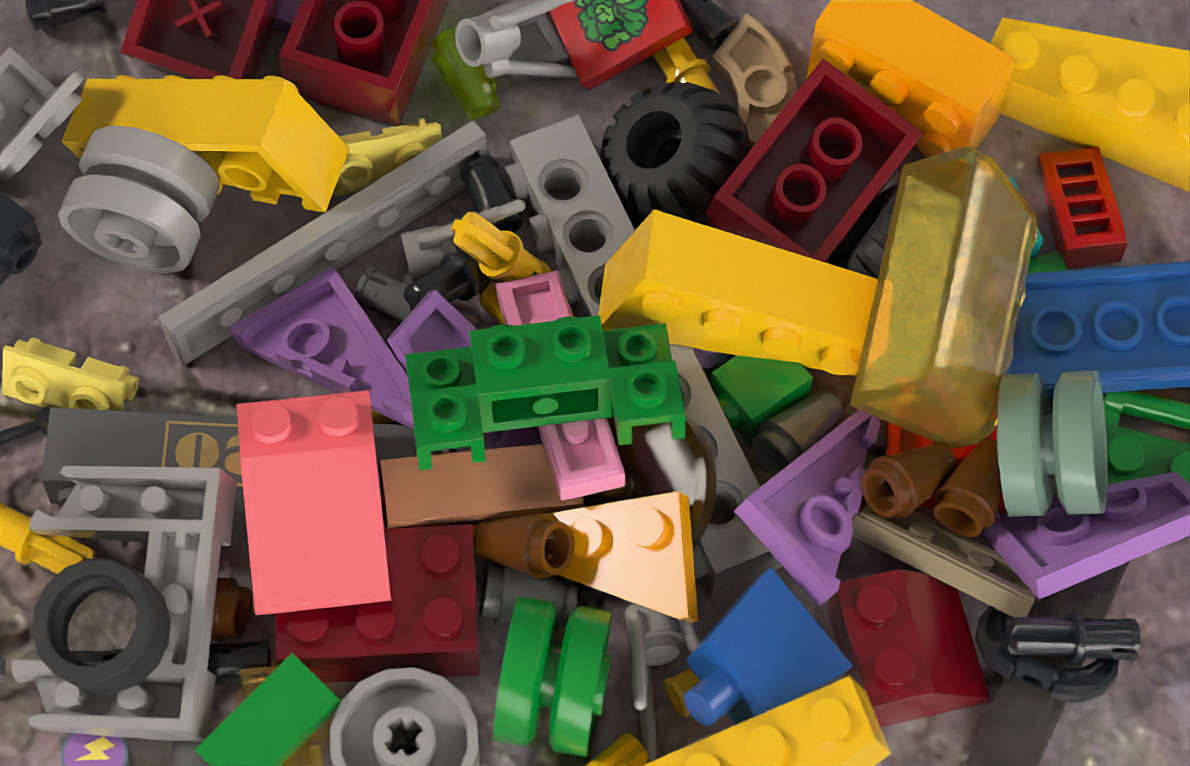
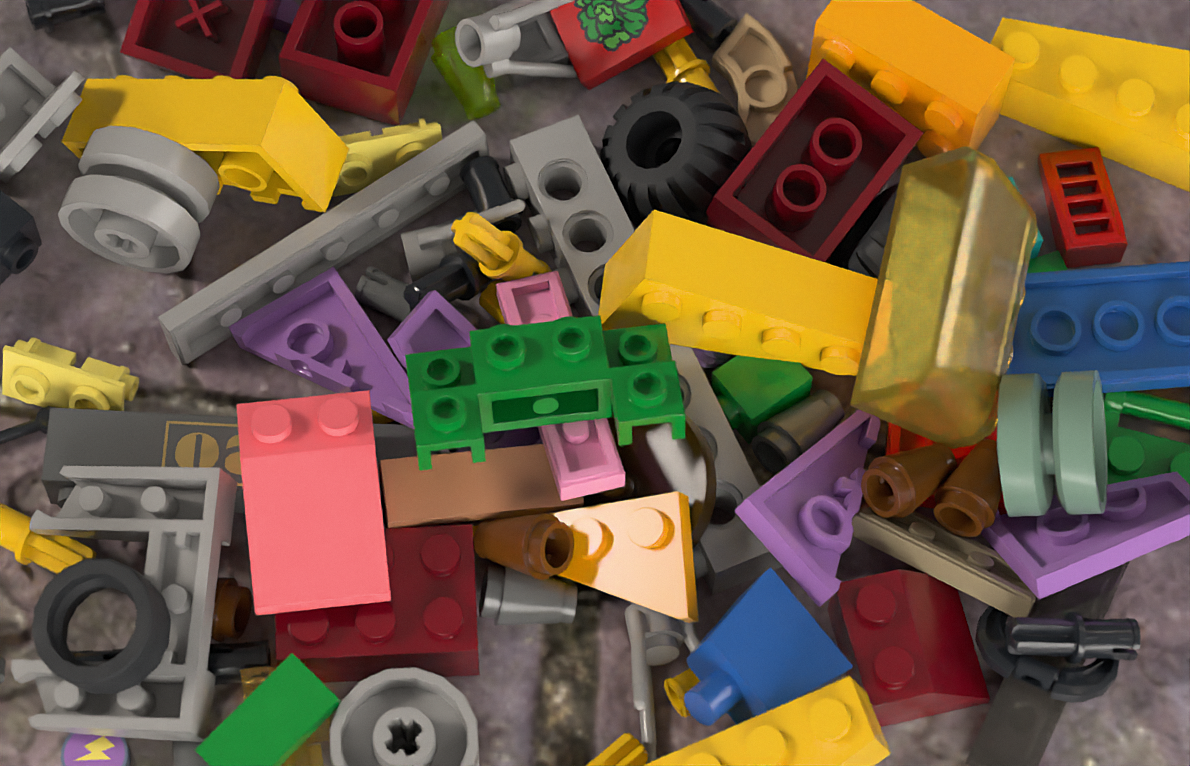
green wheel [493,596,612,757] -> none

